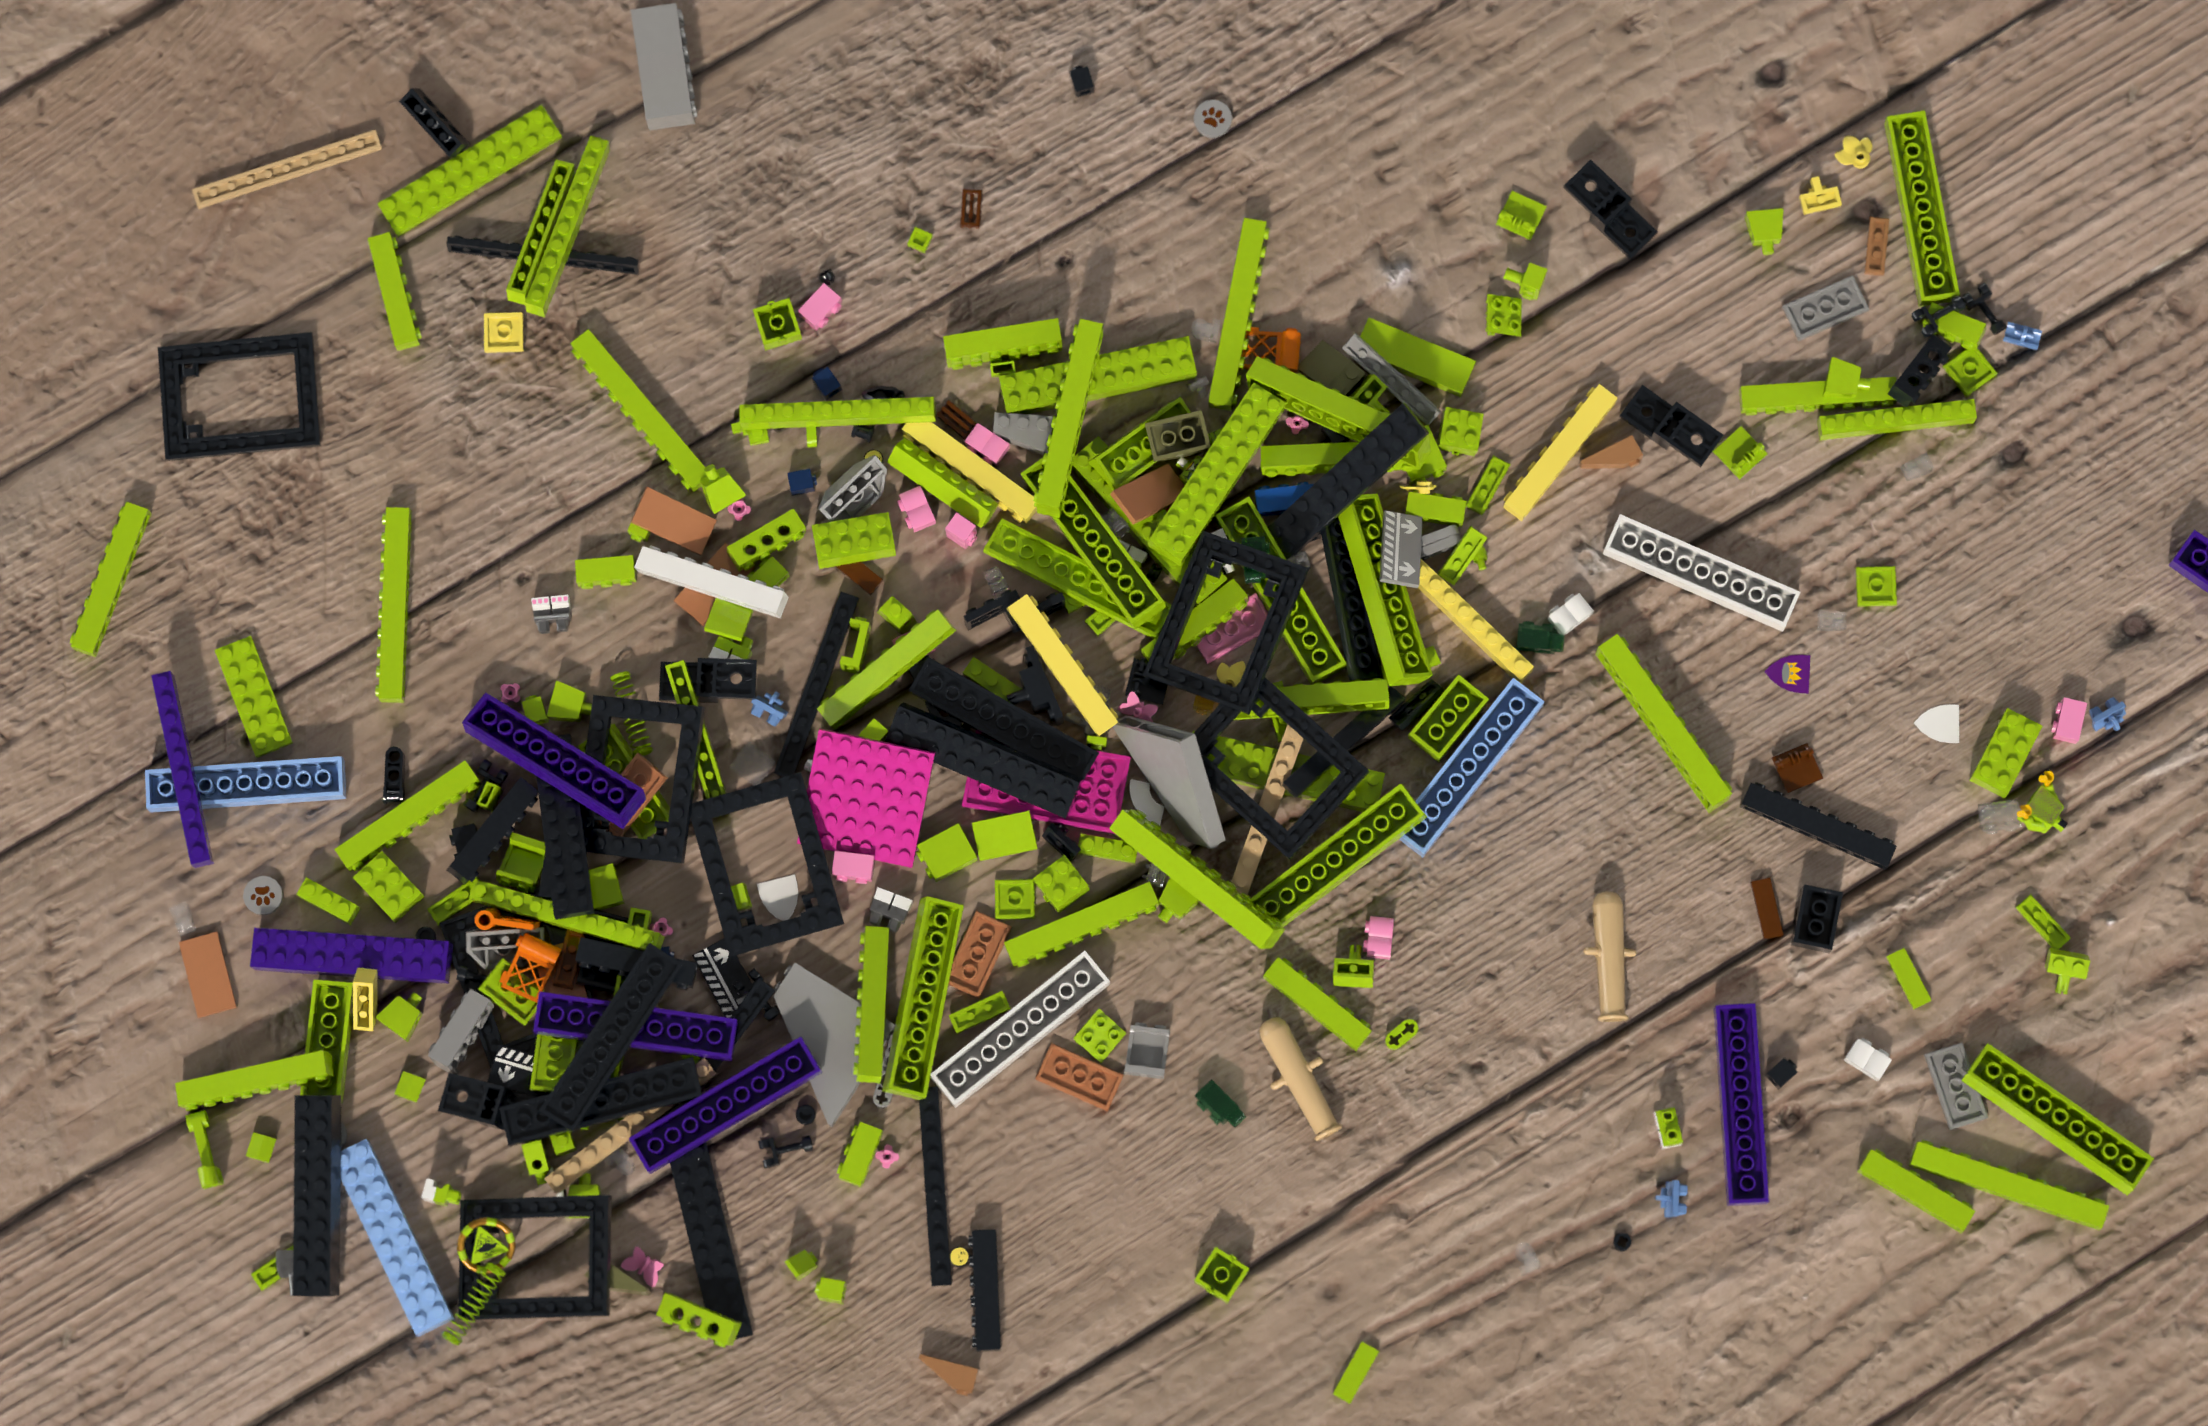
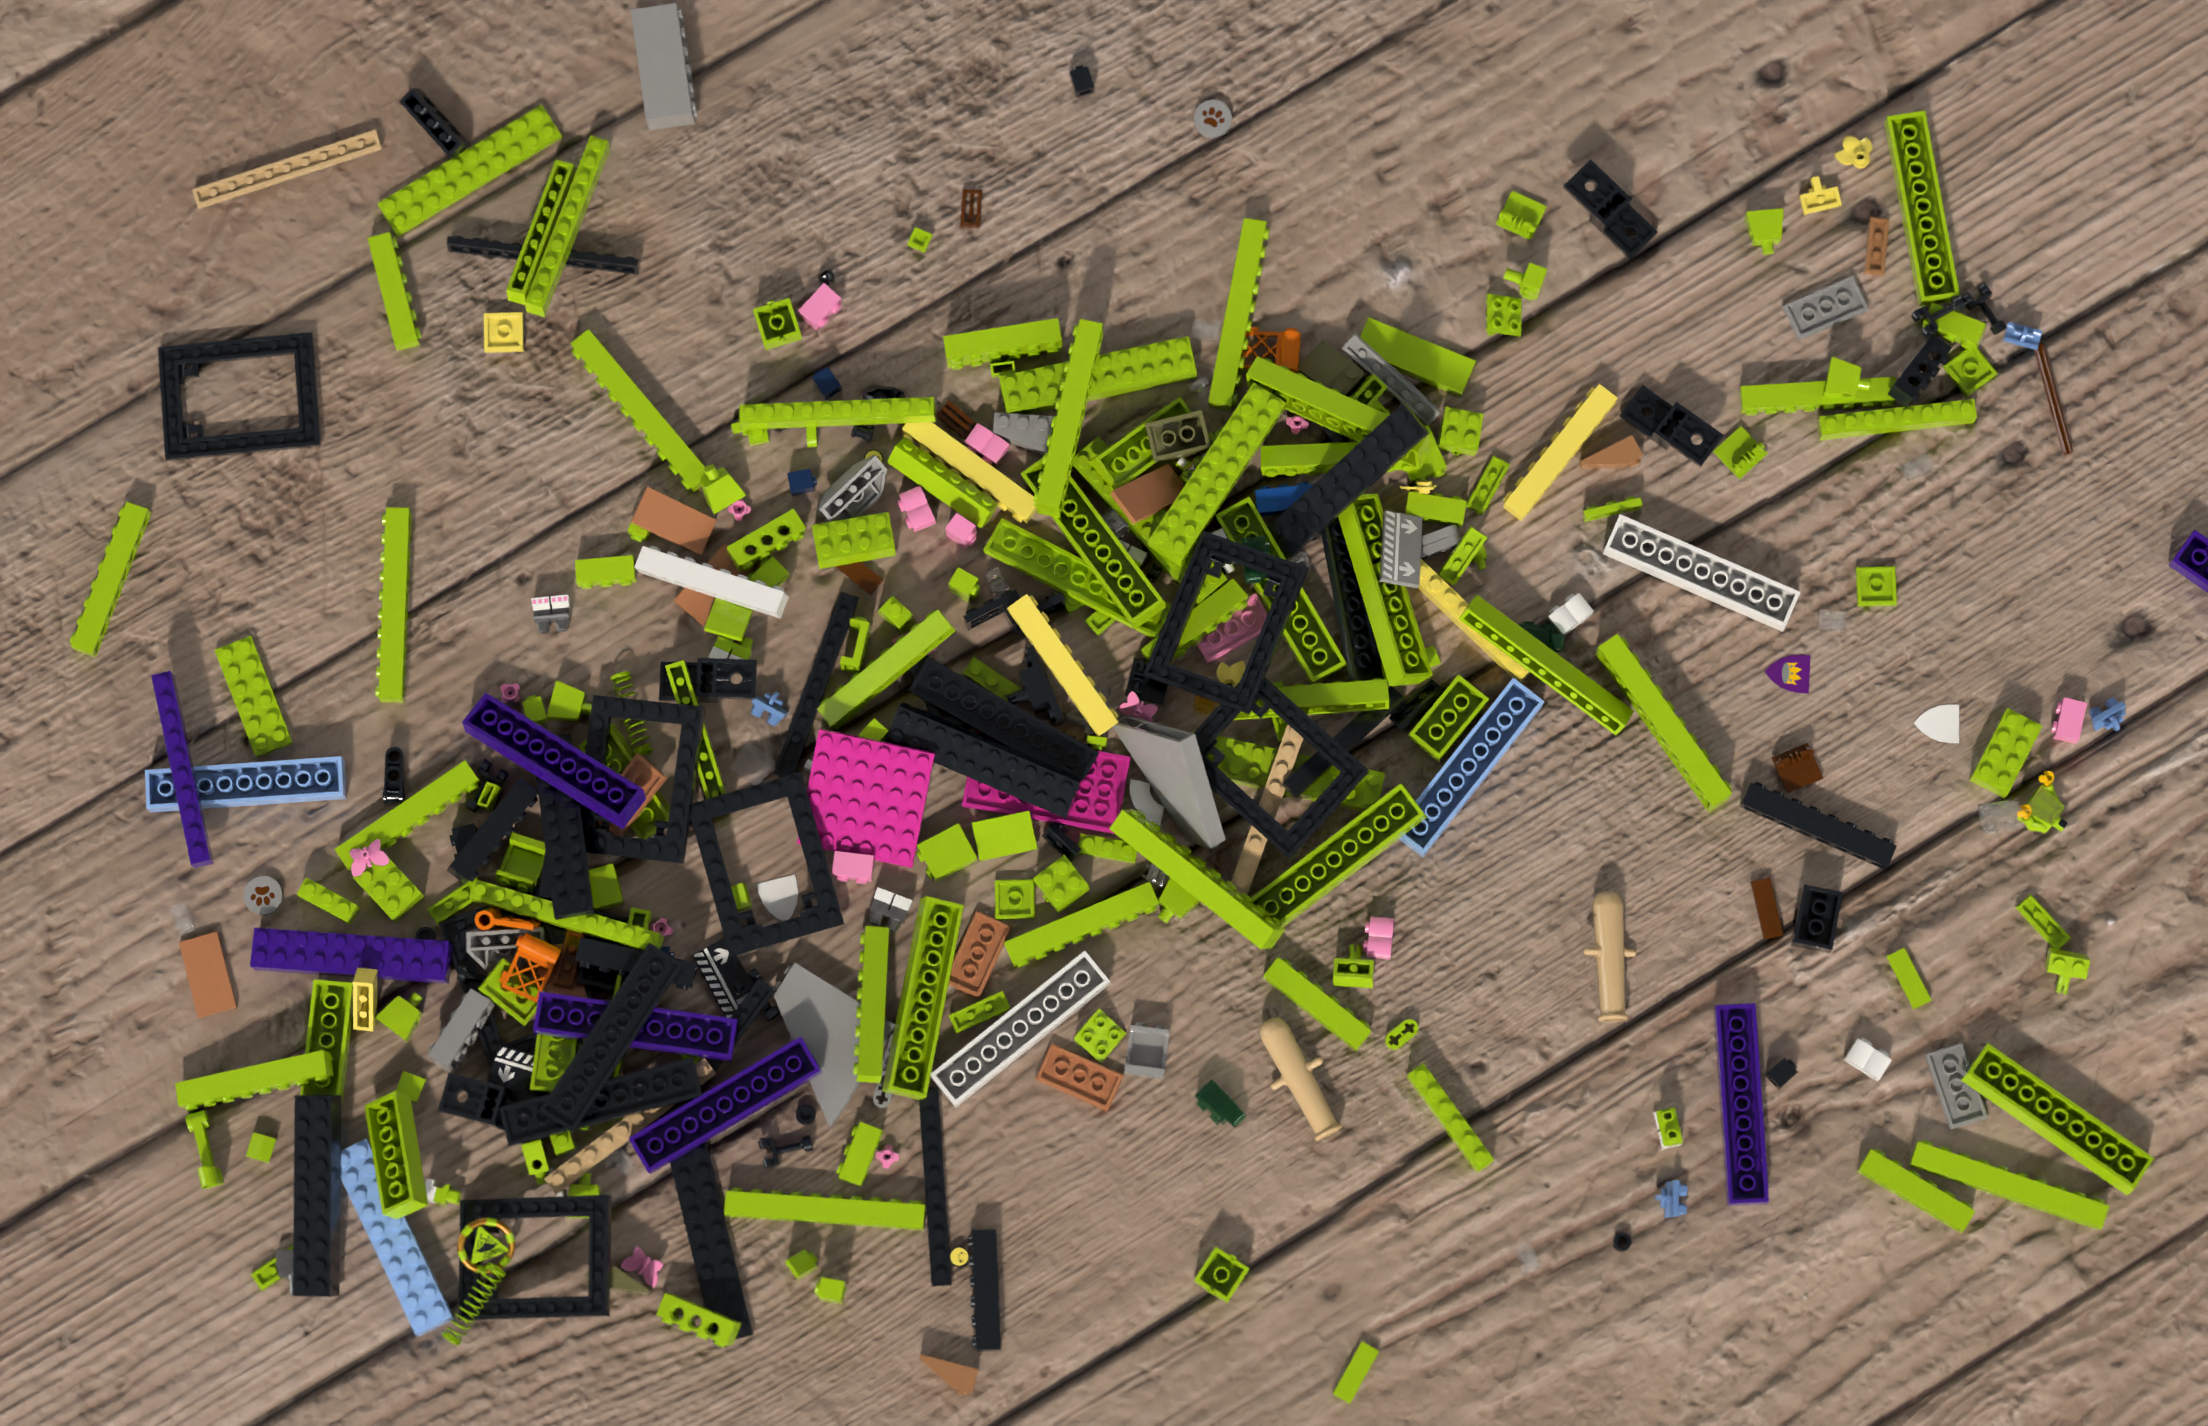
none -> bright pink piece [350,839,390,877]
none -> lime brick [364,1091,428,1219]
none -> lime brick [724,1188,926,1230]
none -> lime brick [948,567,981,603]
none -> lime brick [1406,1063,1494,1174]
none -> lime brick [1459,594,1634,735]
none -> lime plate [1582,496,1642,522]
none -> reddish brown axle [2034,344,2073,455]

